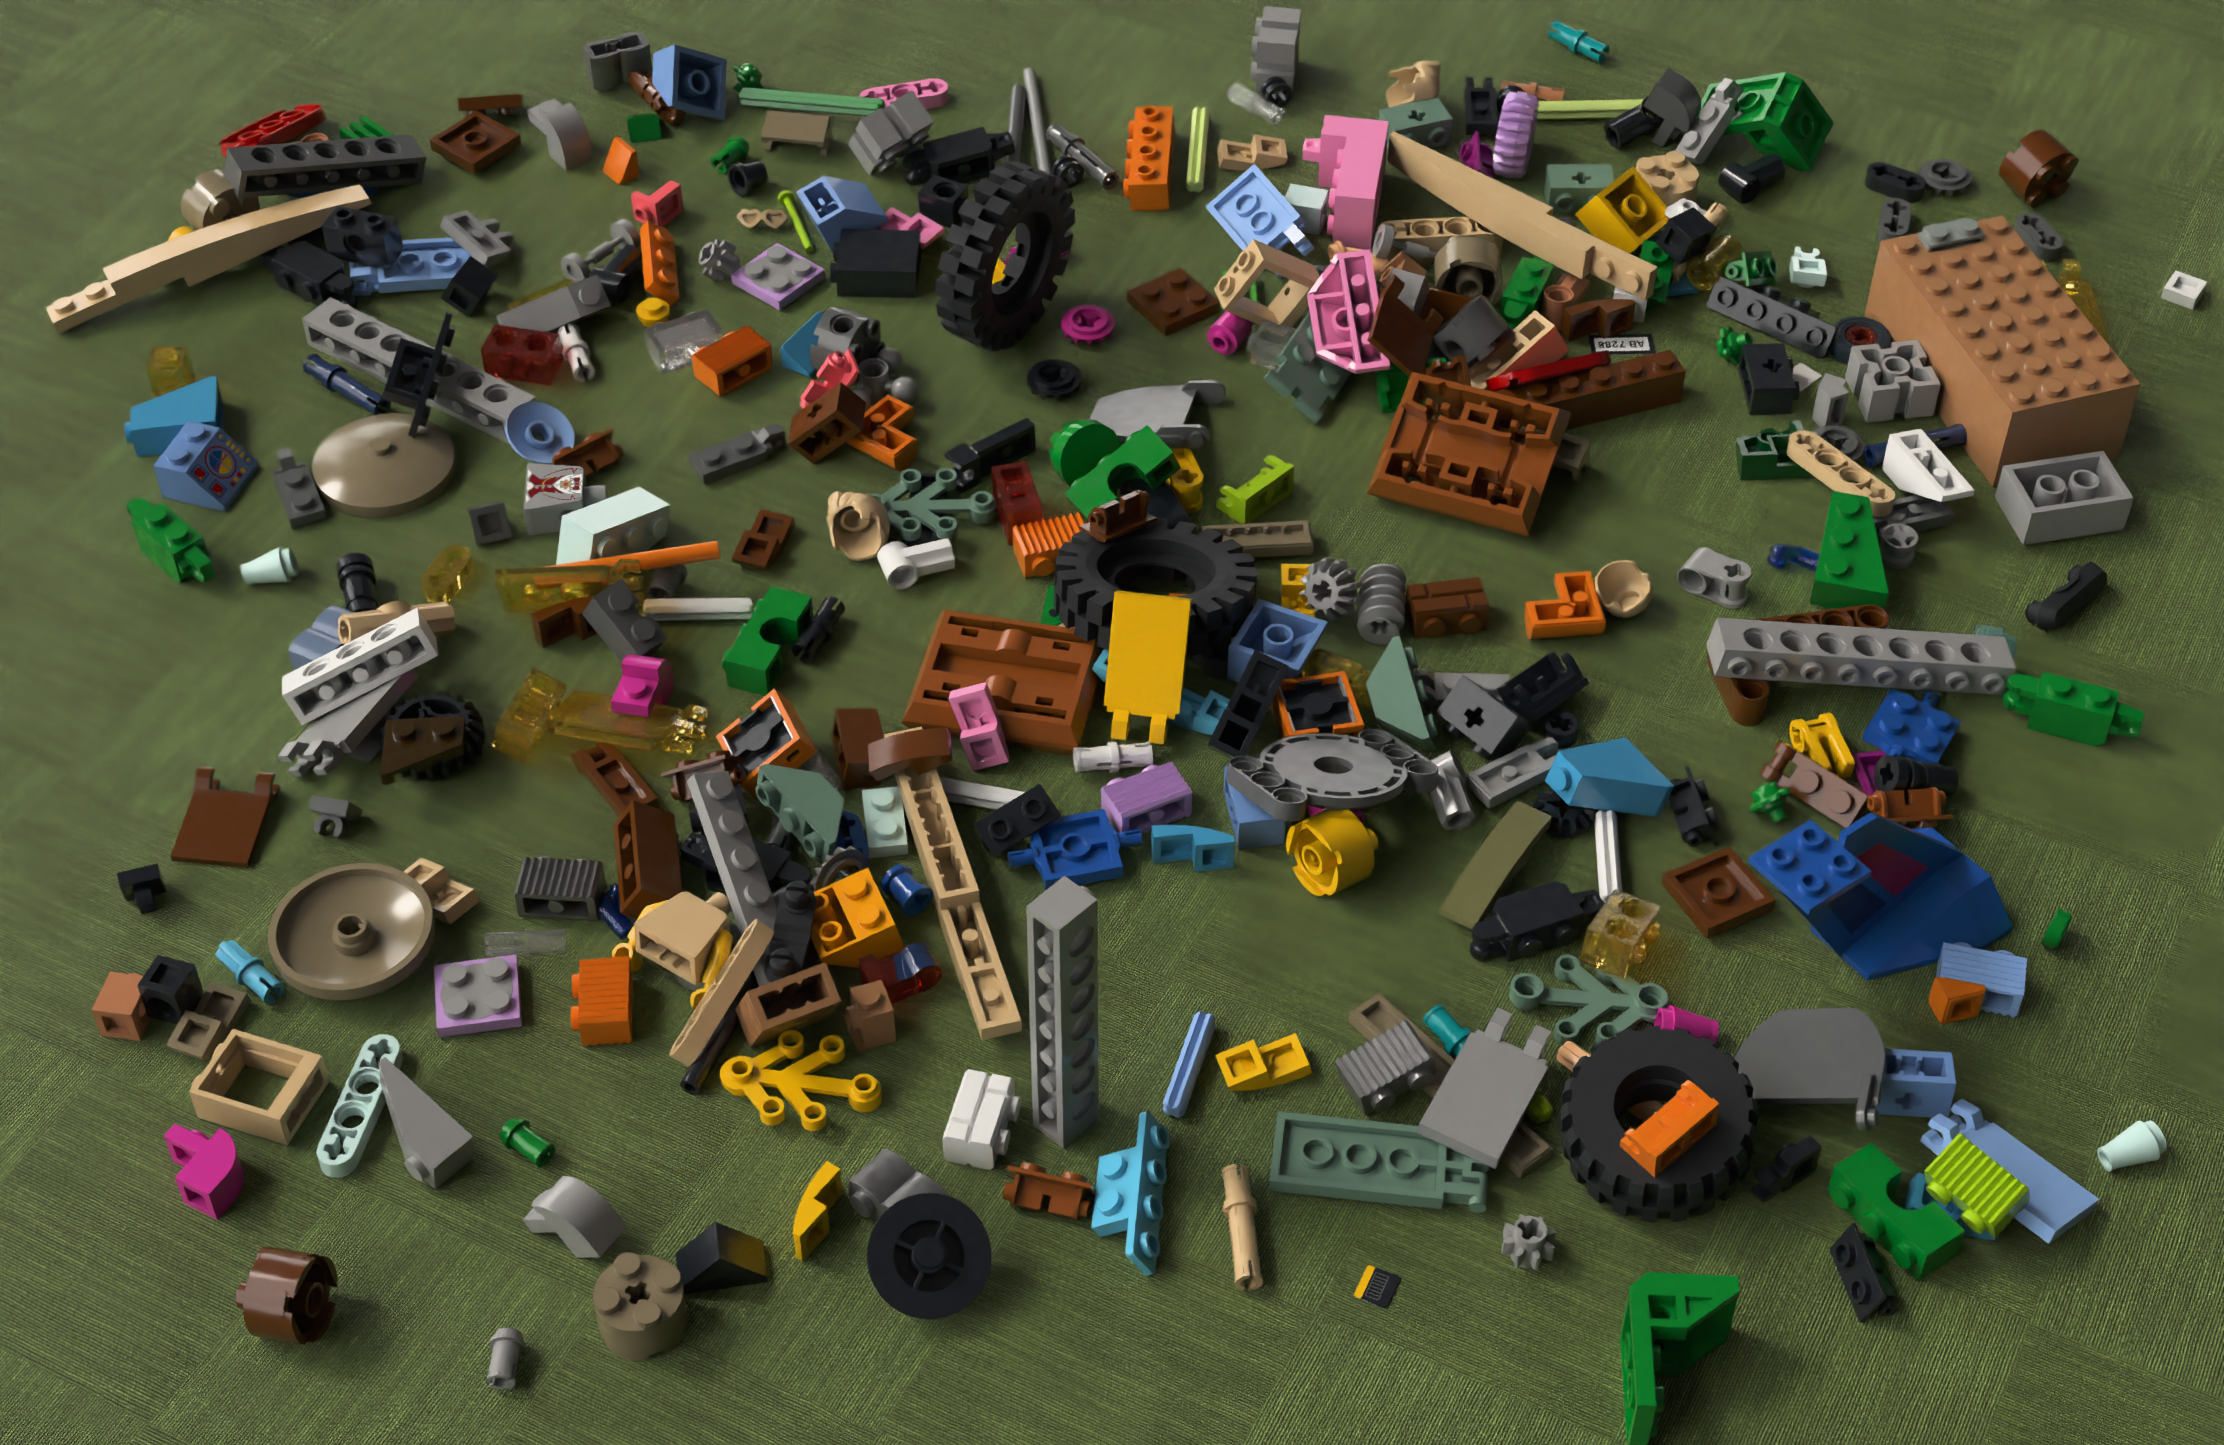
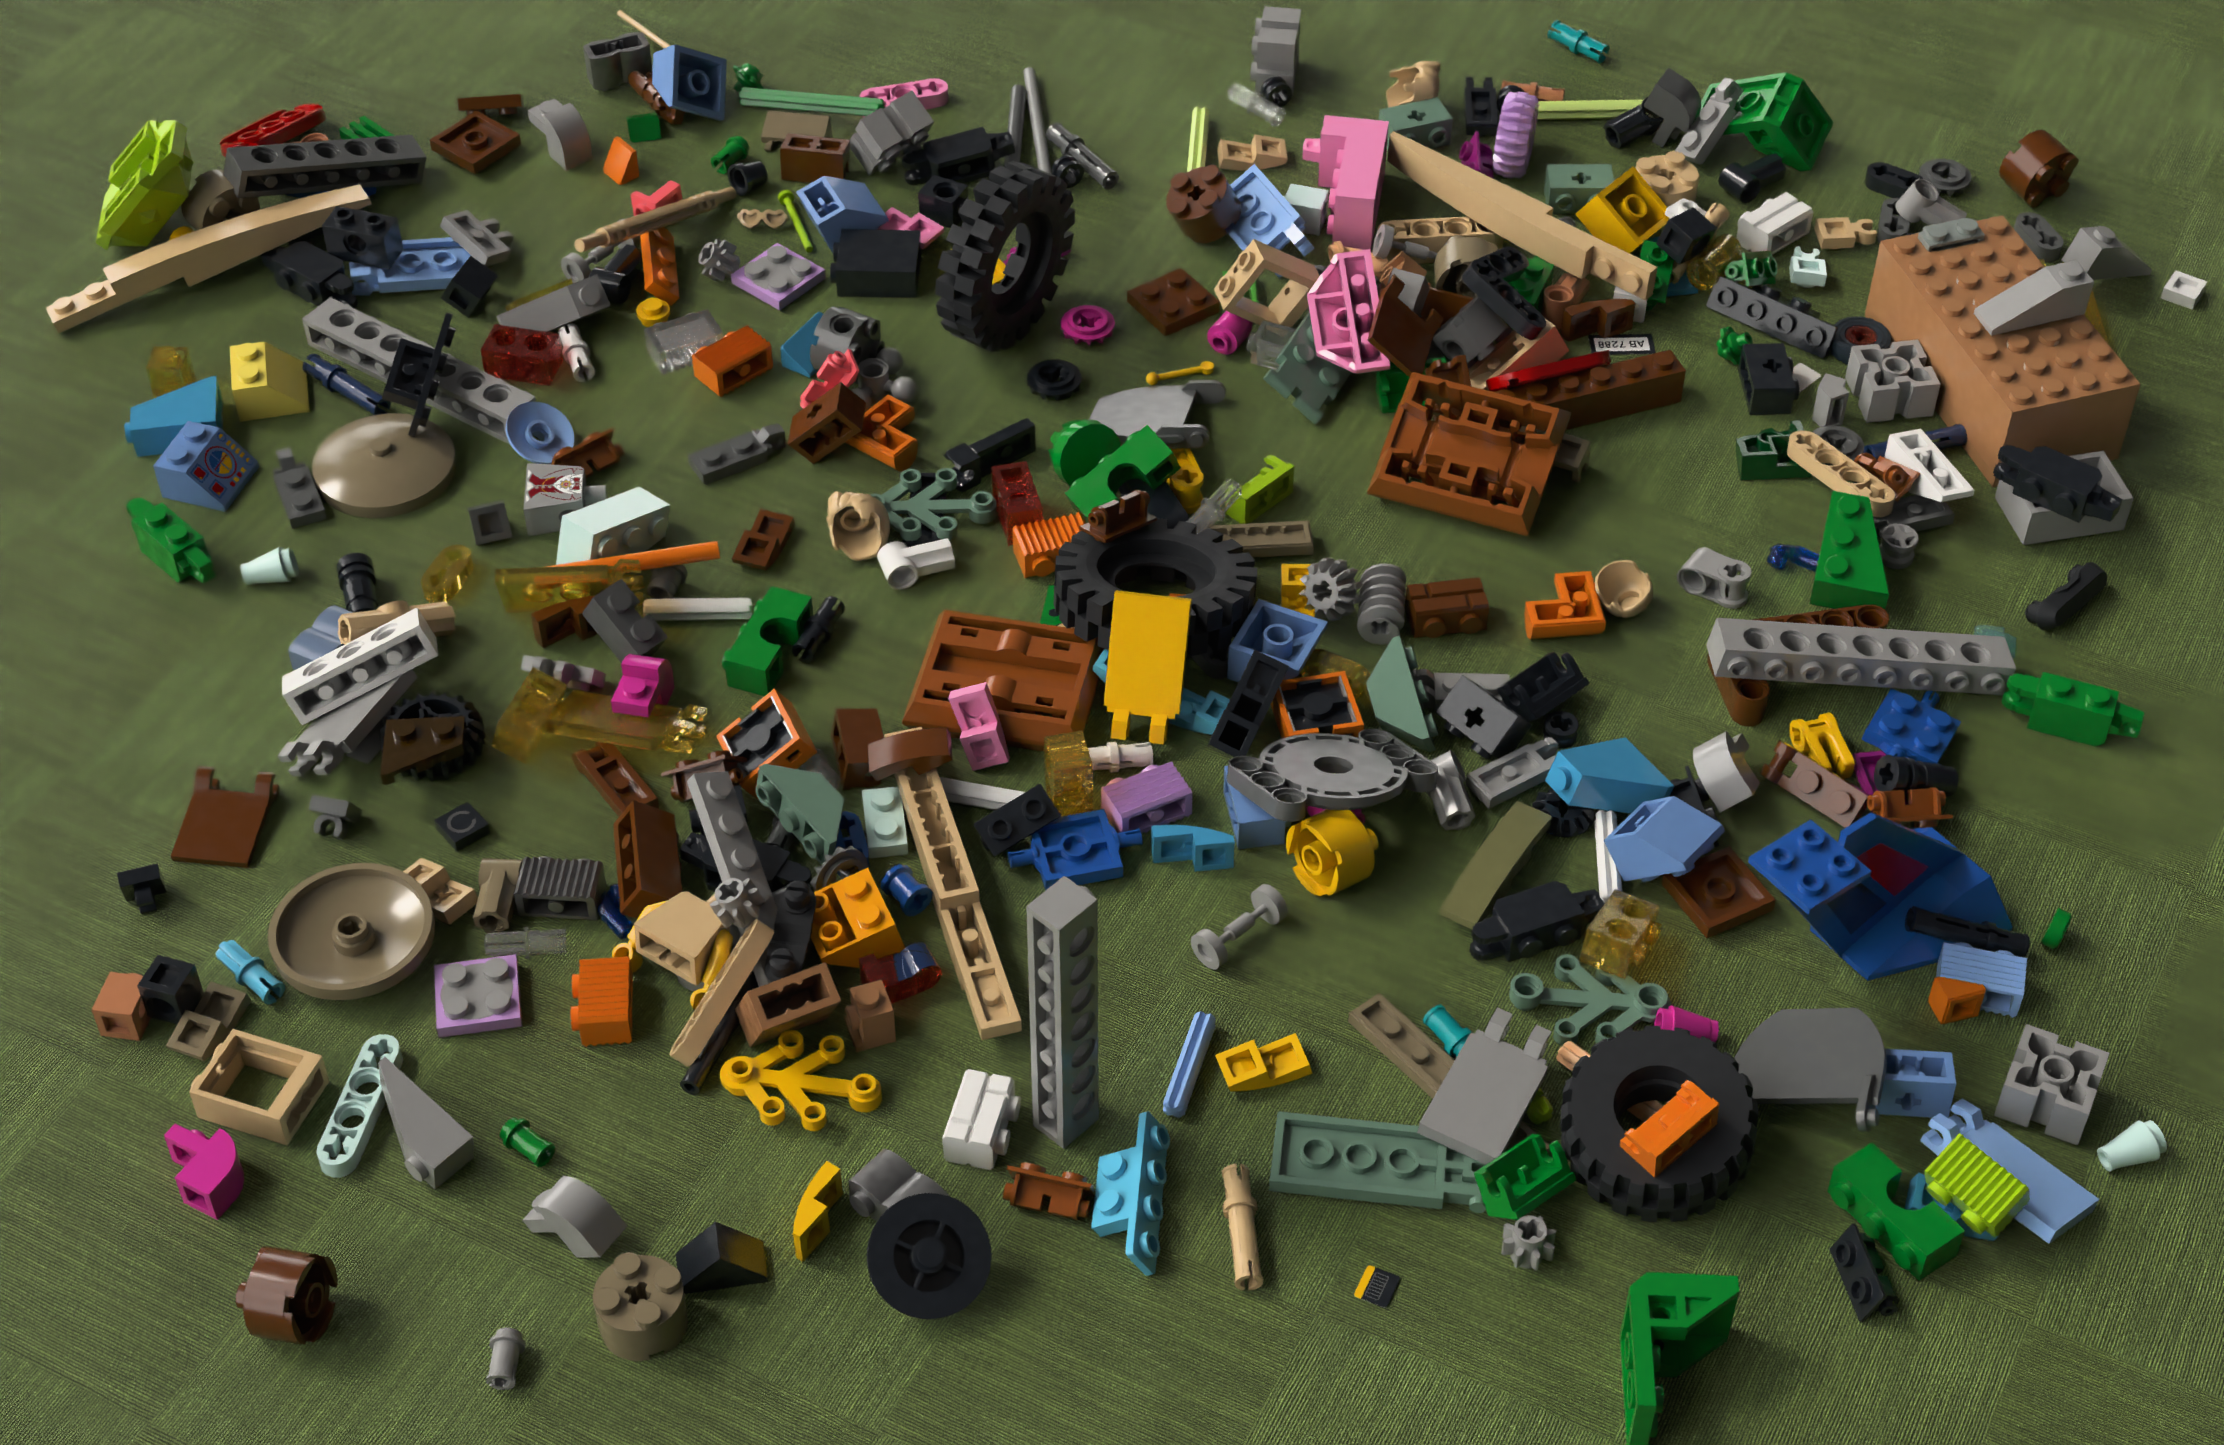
orange brick [1123,105,1175,211] -> none
flat silver brick [1335,1020,1437,1115] -> none
green plant [1749,781,1791,823] -> none
black plate [1751,1135,1822,1202] -> none
none -> lime piece [96,120,194,250]
none -> light yellow slope [230,341,310,422]
none -> black tile [434,801,490,851]
none -> dark tan piece [473,858,523,934]
none -> light grey hinge [520,655,606,692]
none -> tan axle [574,187,737,252]
none -> tan window [617,10,670,48]
none -> light grey gear [710,878,765,928]
none -> reddish brown hinge [780,134,850,183]
none -> clear yellow brick [1044,731,1093,817]
none -> yellow hinge [1146,361,1214,385]
none -> reddish brown brick [1166,165,1241,243]
none -> clear axle [1186,478,1242,535]
none -> light grey wheel [1191,884,1288,970]
none -> black beam [1462,247,1546,340]
none -> green hinge [1474,1134,1576,1220]
none -> medium blue slope [1603,796,1725,882]
none -> light grey brick [1693,731,1760,812]
none -> white brick [1736,192,1813,254]
none -> tan plate [1814,217,1877,250]
none -> dark orange hinge [1854,452,1920,502]
none -> light grey piece [1895,178,1967,225]
none -> black pin [1905,906,2030,957]
none -> light grey slope [1974,260,2094,336]
none -> black hinge [1993,444,2123,523]
none -> light grey brick [1994,1024,2110,1146]
none -> light grey slope [2061,226,2152,280]

